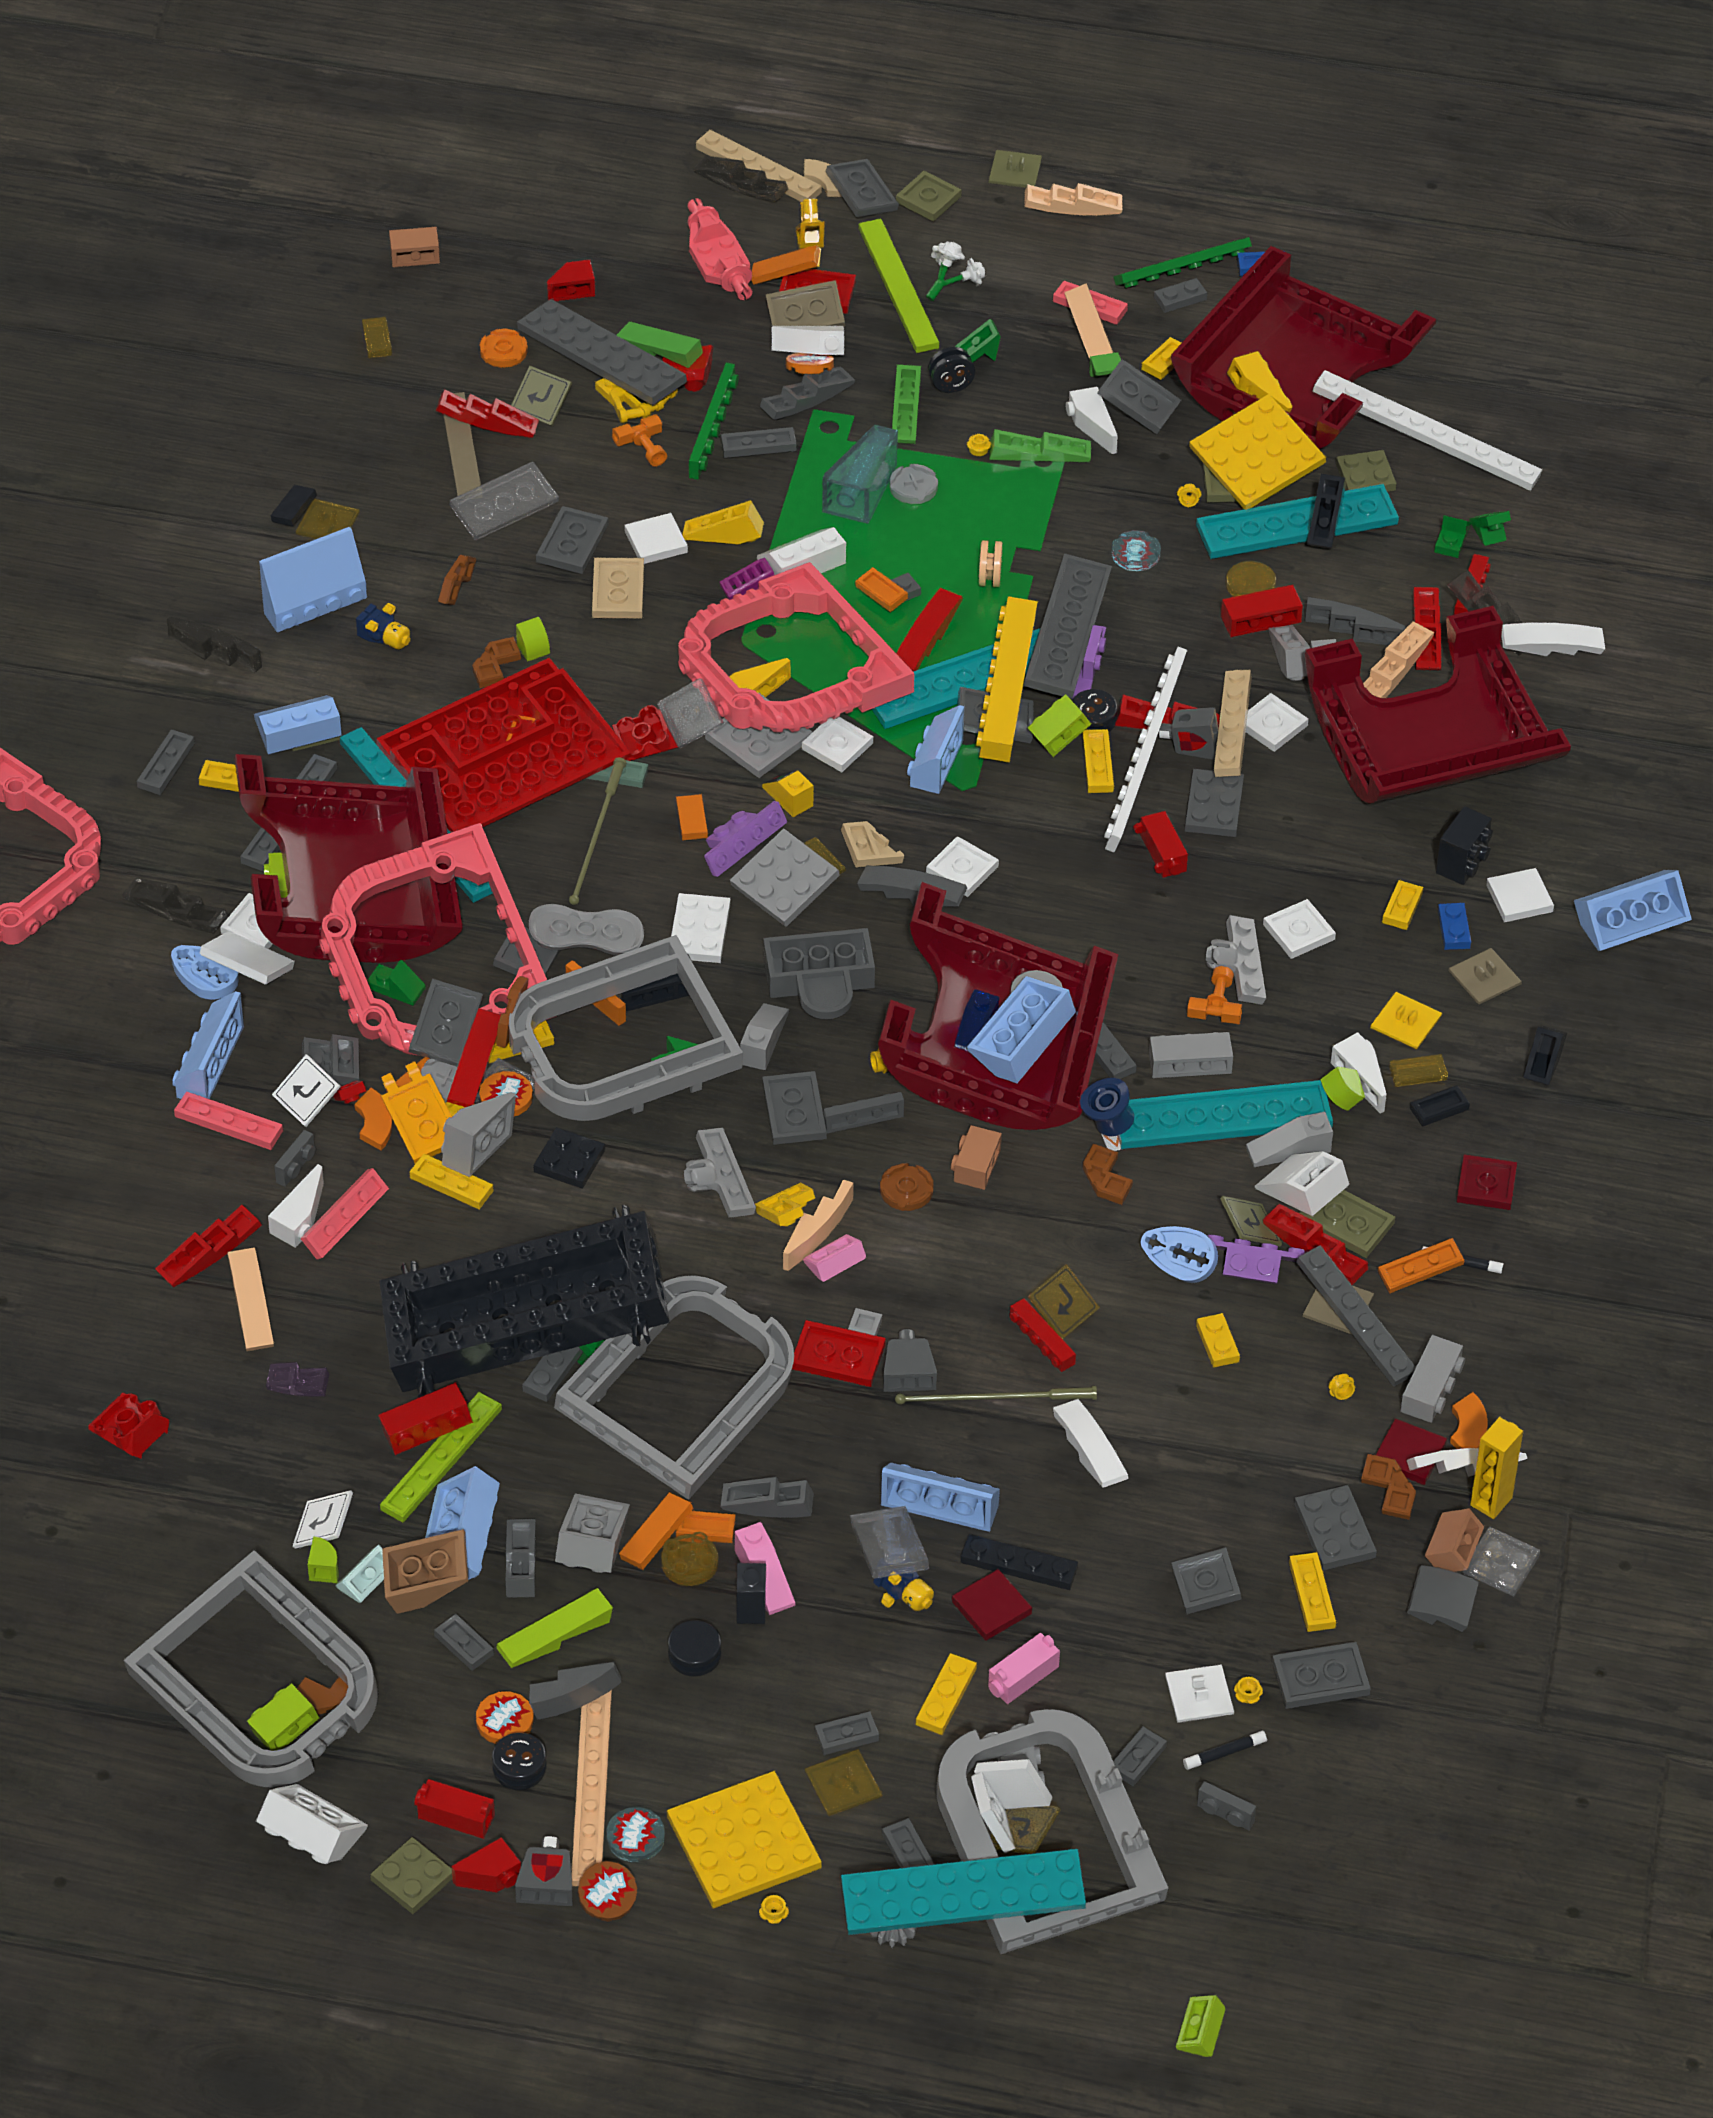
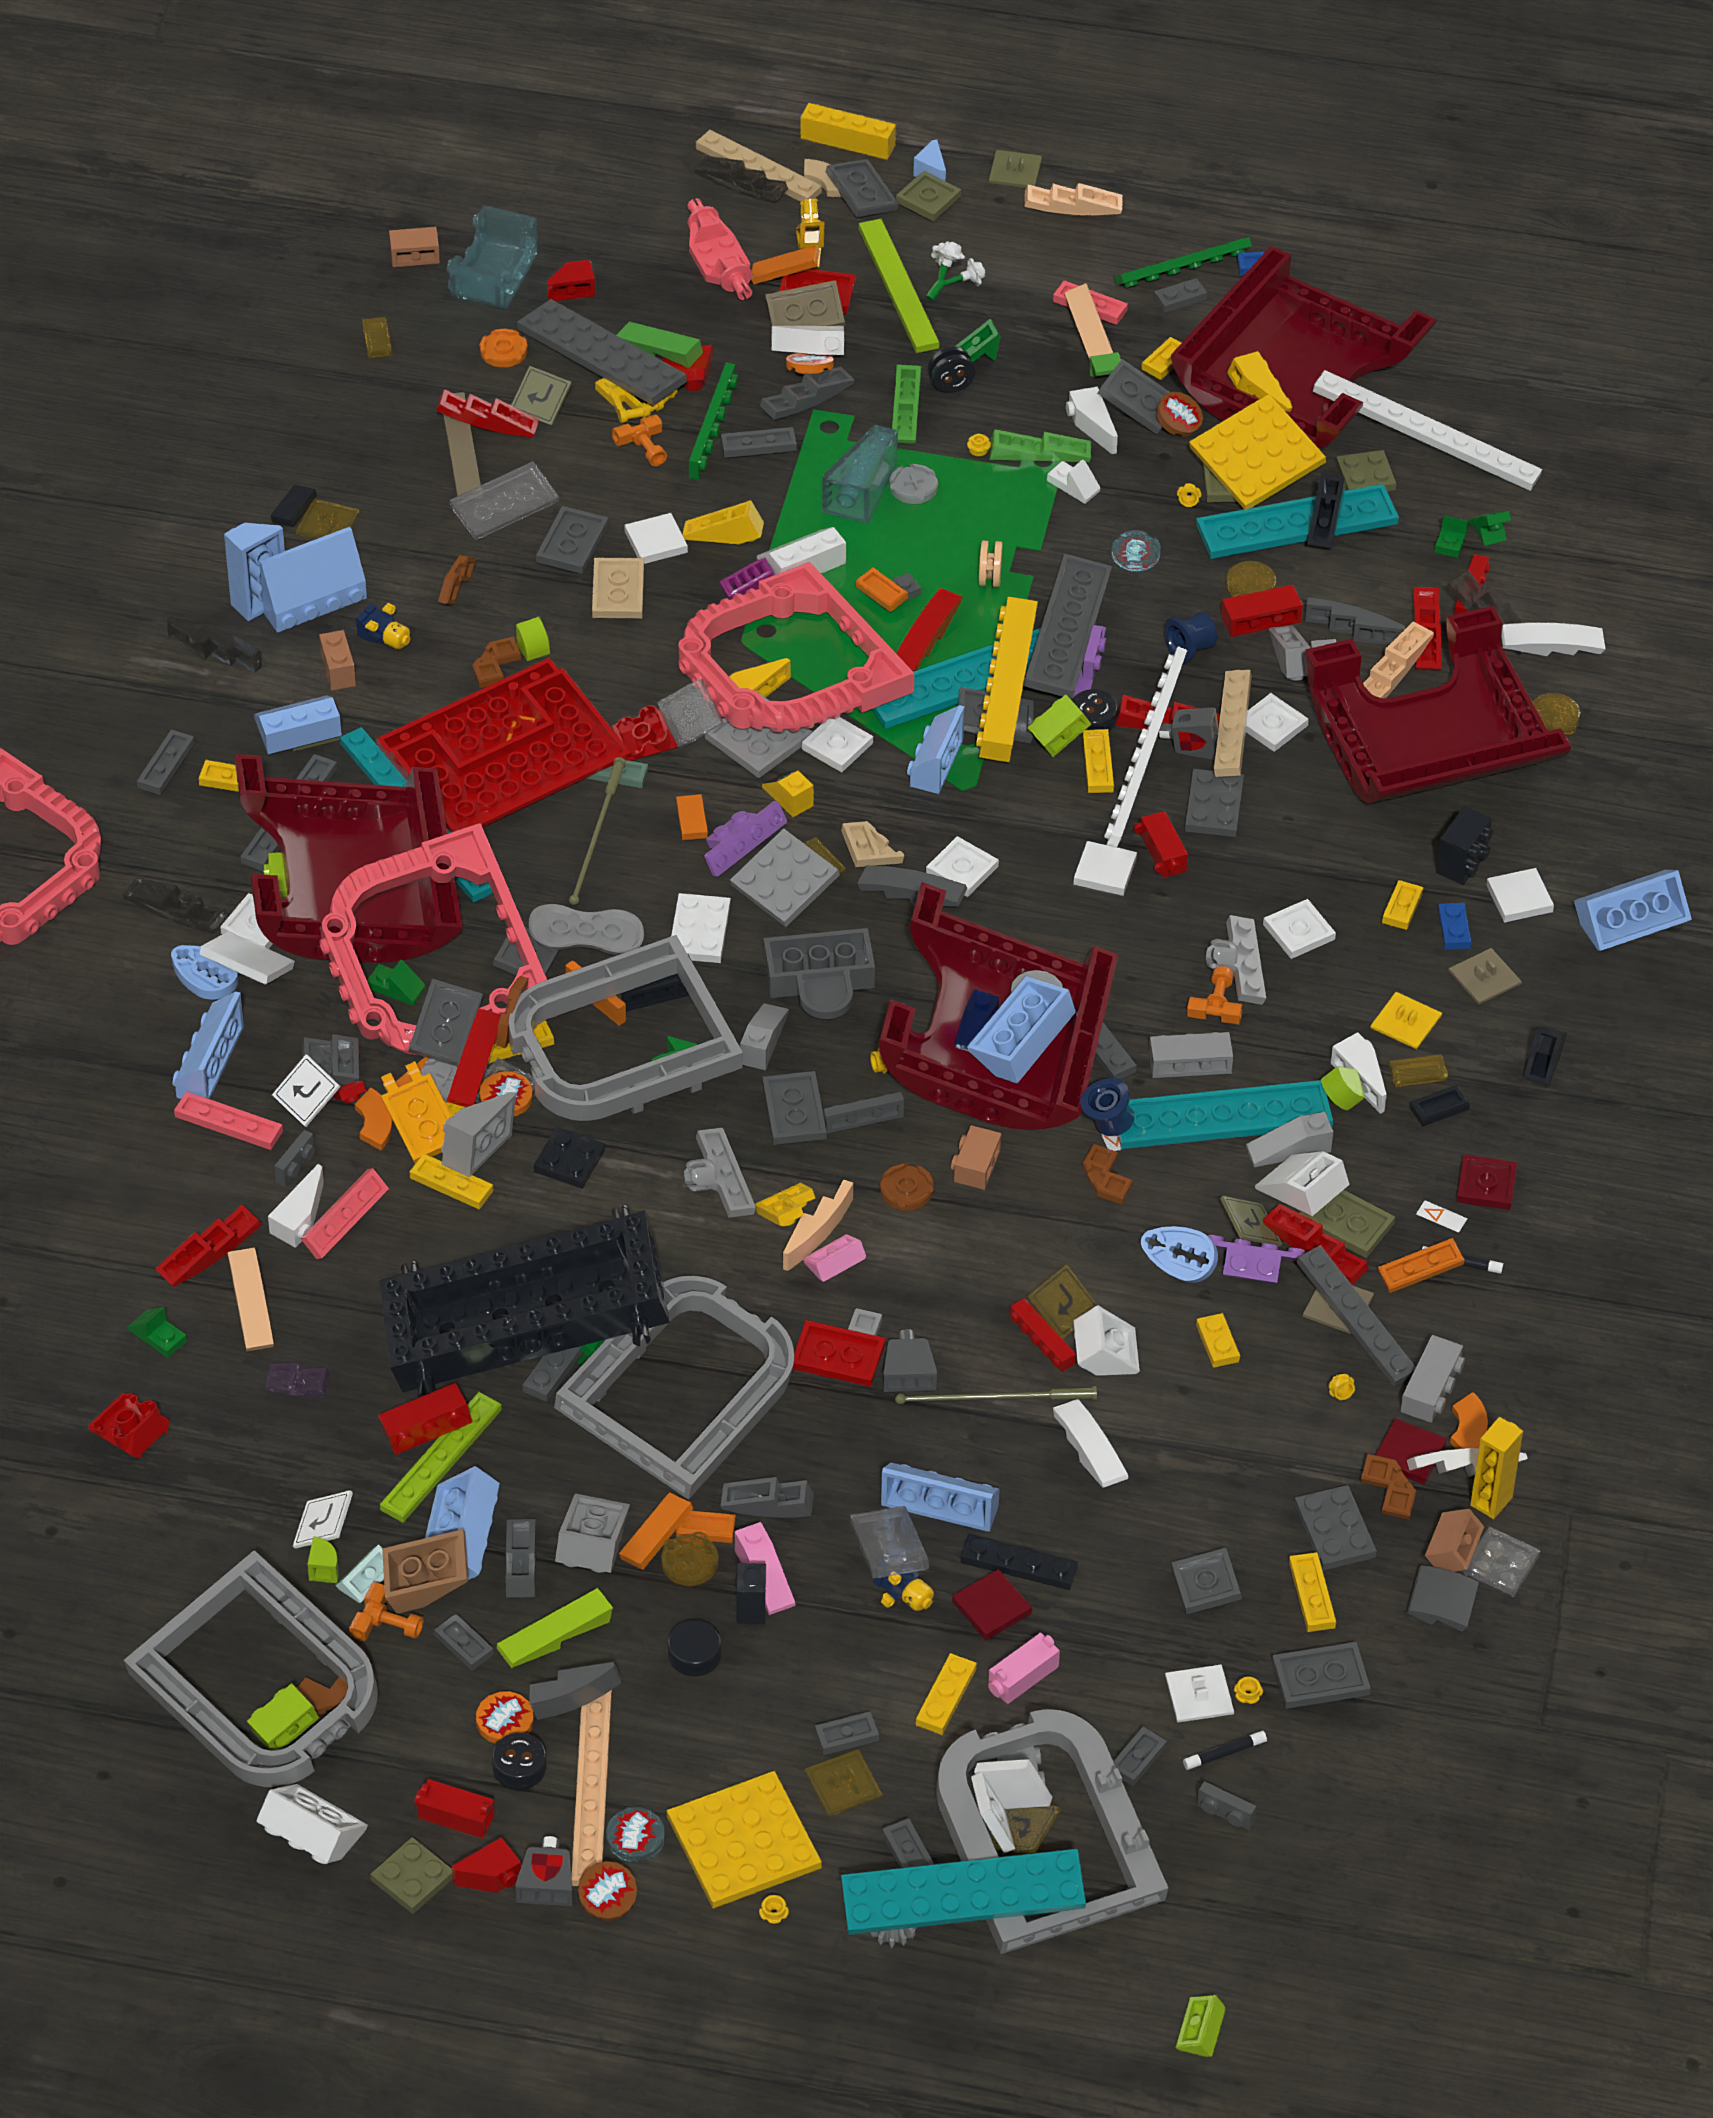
none -> green slope [128,1307,187,1358]
none -> light blue slope [224,523,285,621]
none -> nougat brick [319,630,356,691]
none -> orange bar [349,1582,424,1641]
none -> clear light blue windscreen [447,205,538,309]
none -> yellow brick [801,103,896,160]
none -> light blue slope [914,140,946,181]
none -> white slope [1047,460,1100,504]
none -> white tile [1073,841,1137,896]
none -> white slope [1073,1305,1140,1375]
none -> tile [1156,392,1203,437]
none -> dark blue piece [1165,612,1217,663]
none -> white sticker [1416,1201,1467,1232]
none -> clear yellow tile [1532,693,1580,734]

